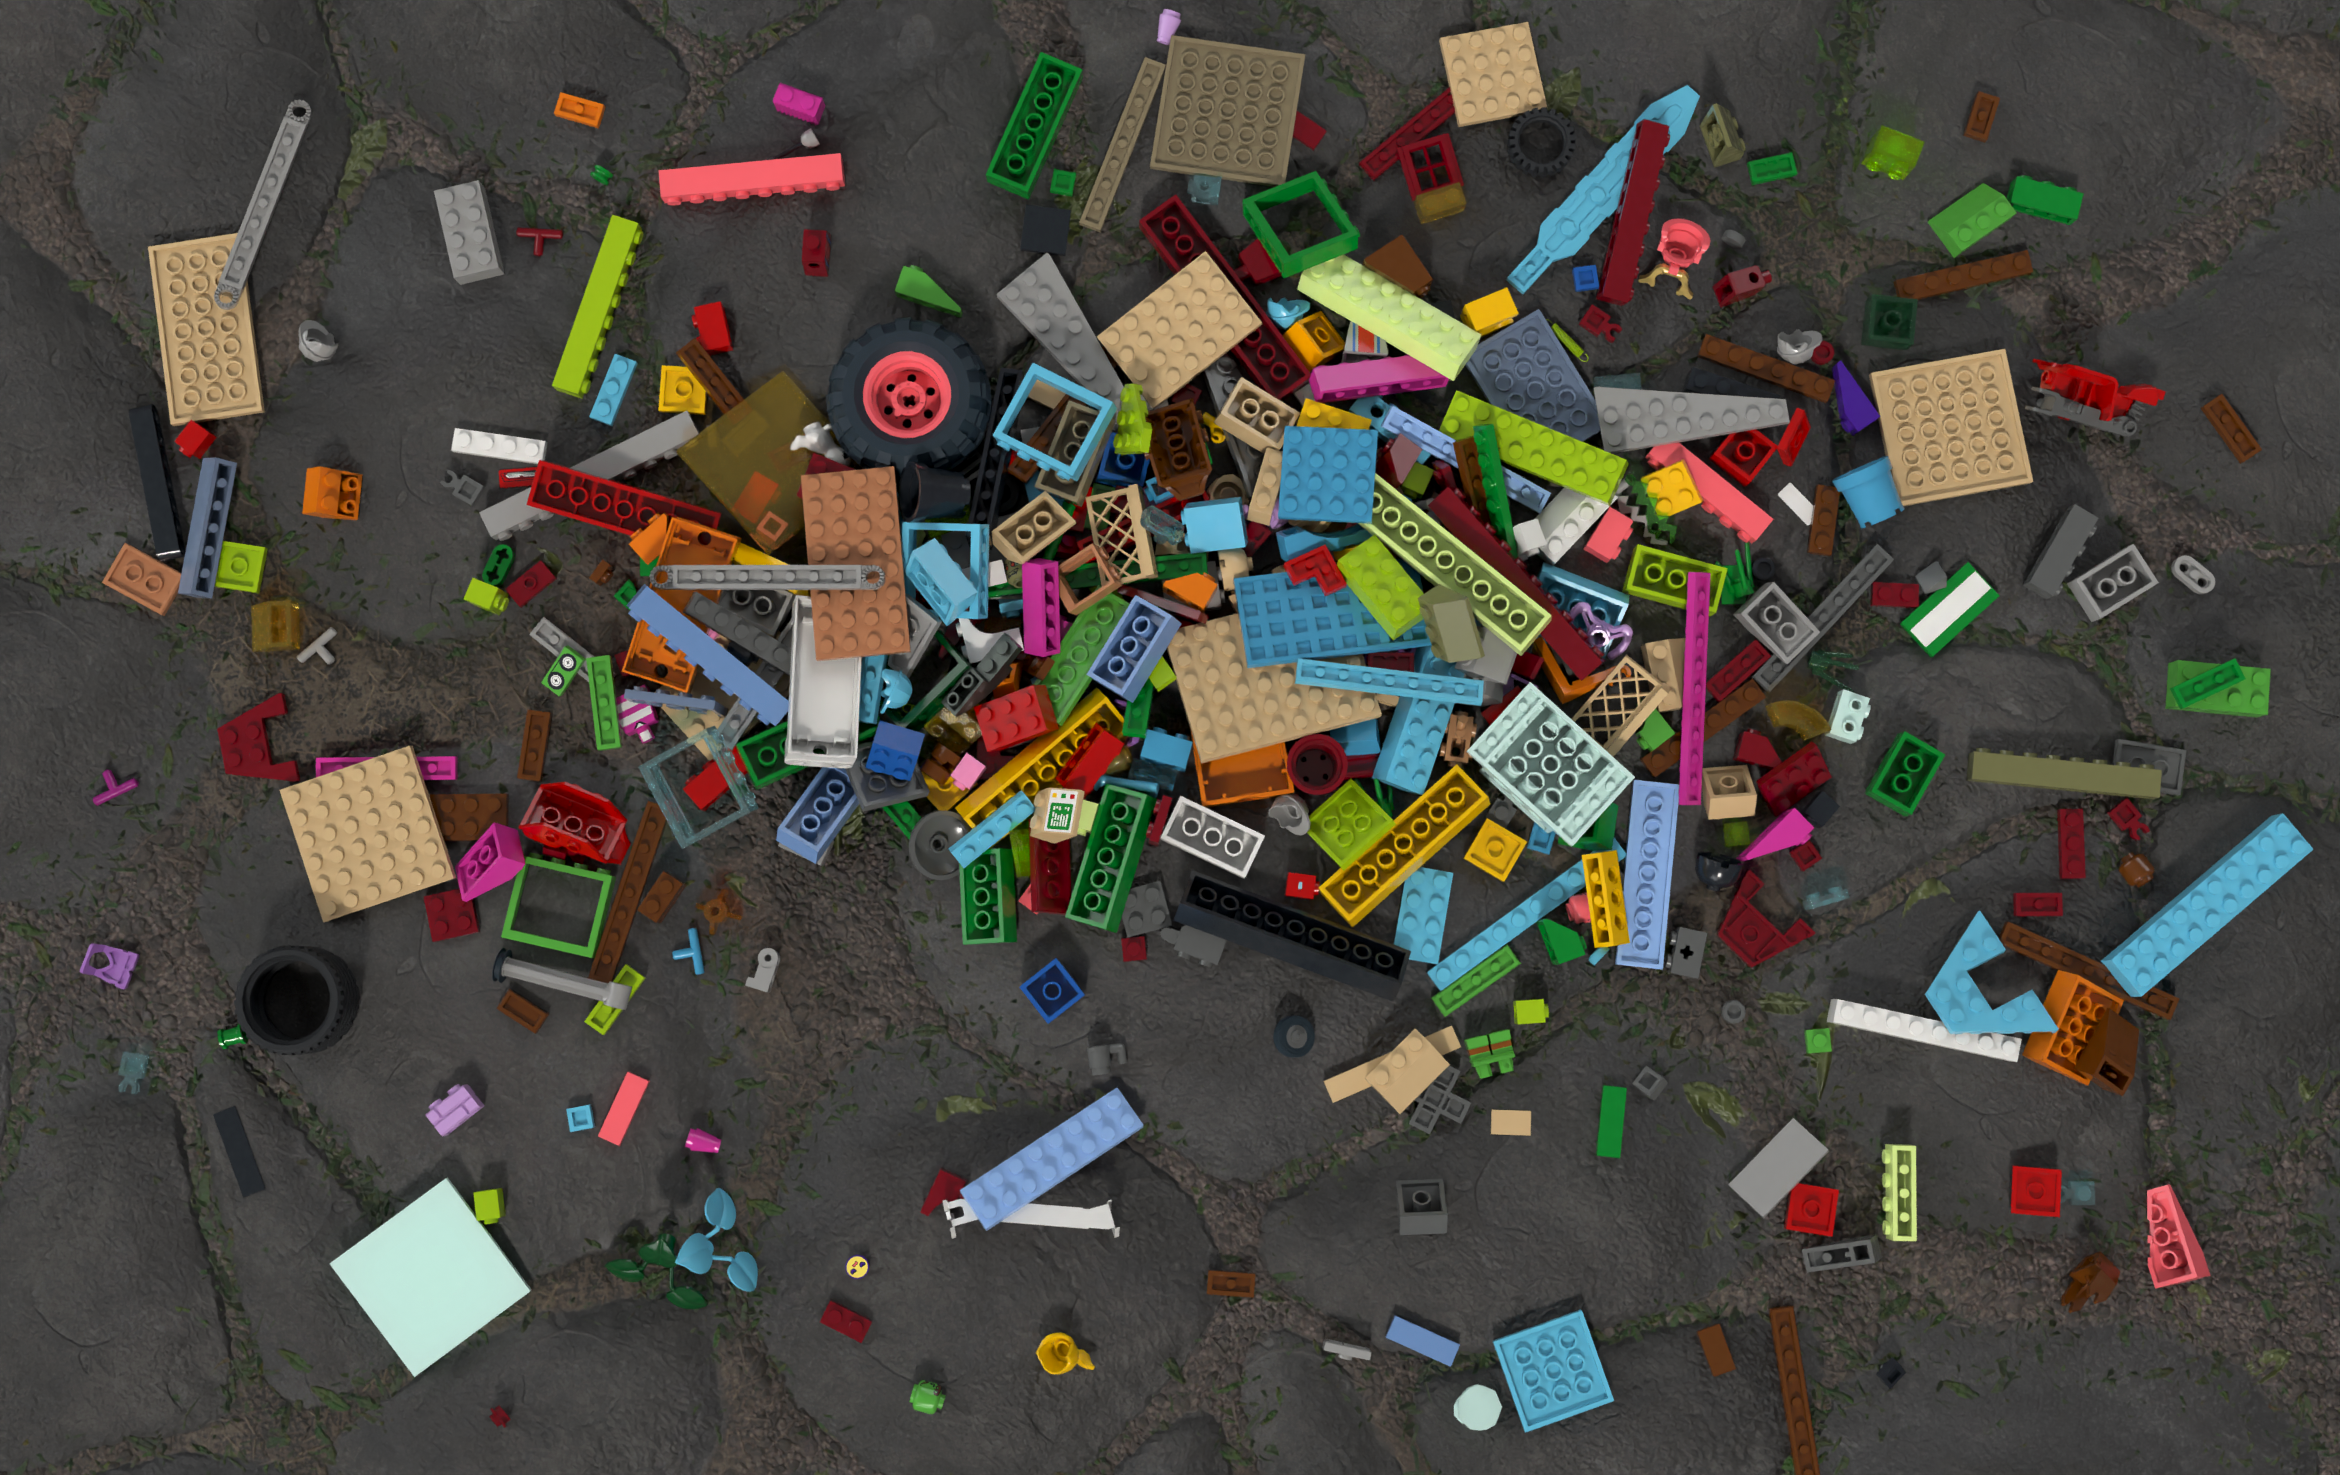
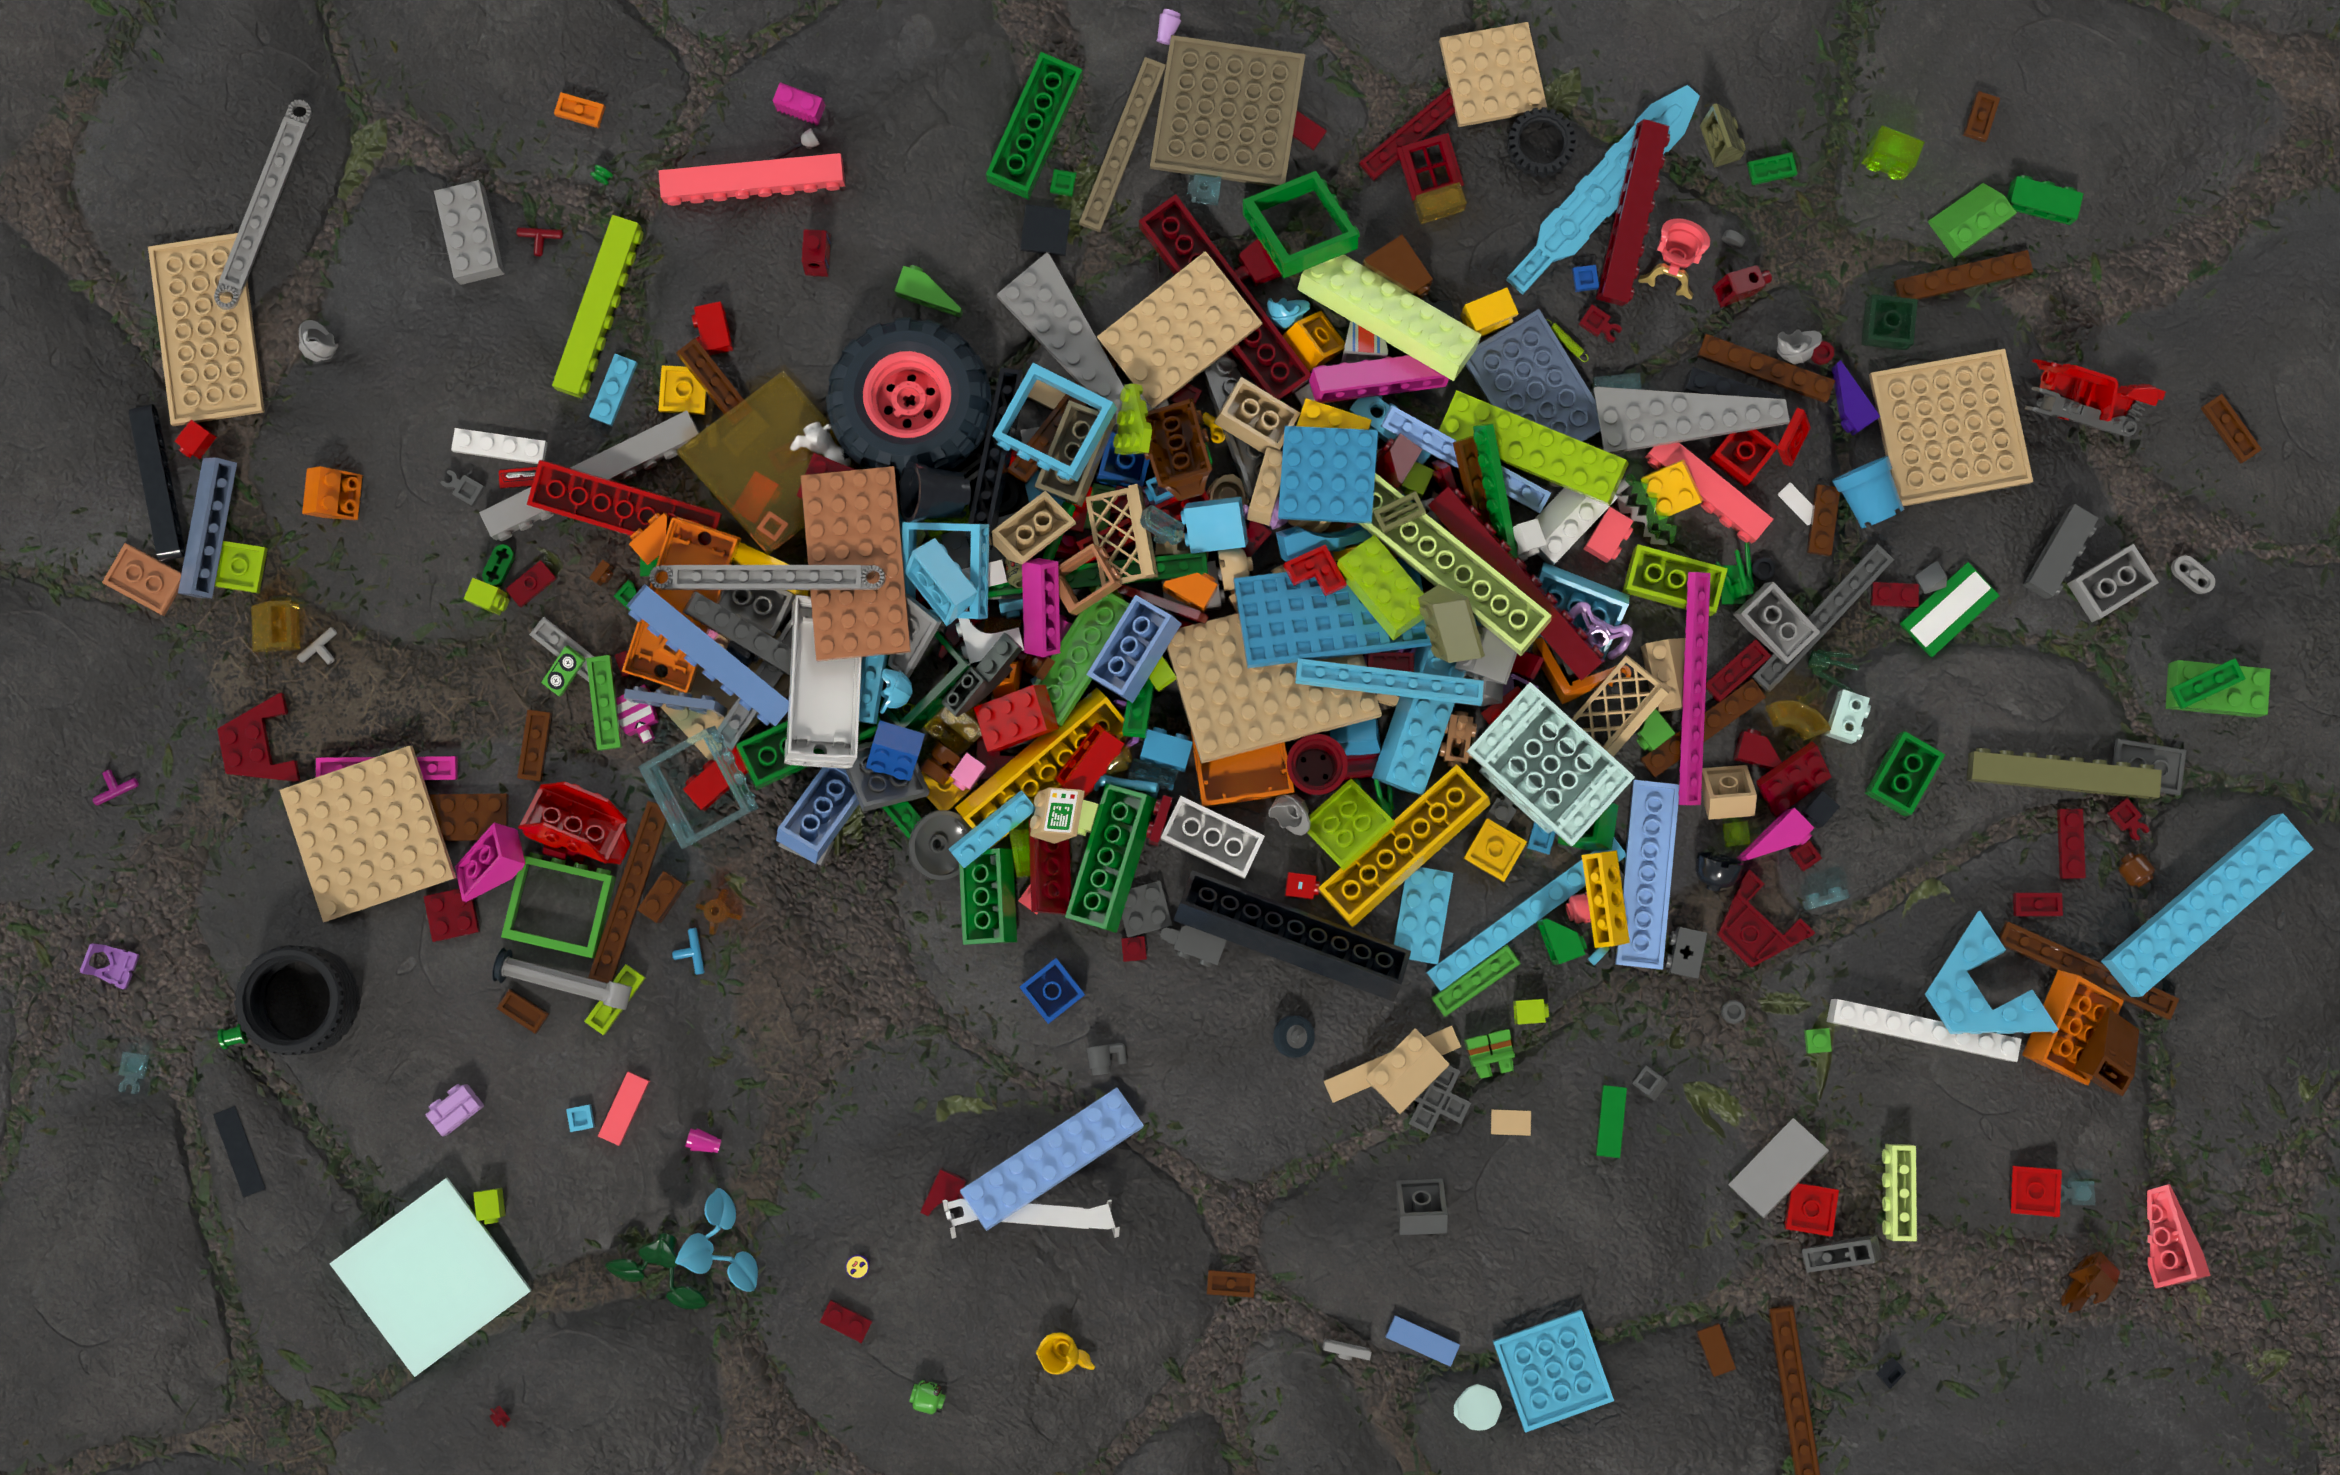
light grey leg [745,948,780,993] -> none
none -> olive tile [1373,491,1426,534]

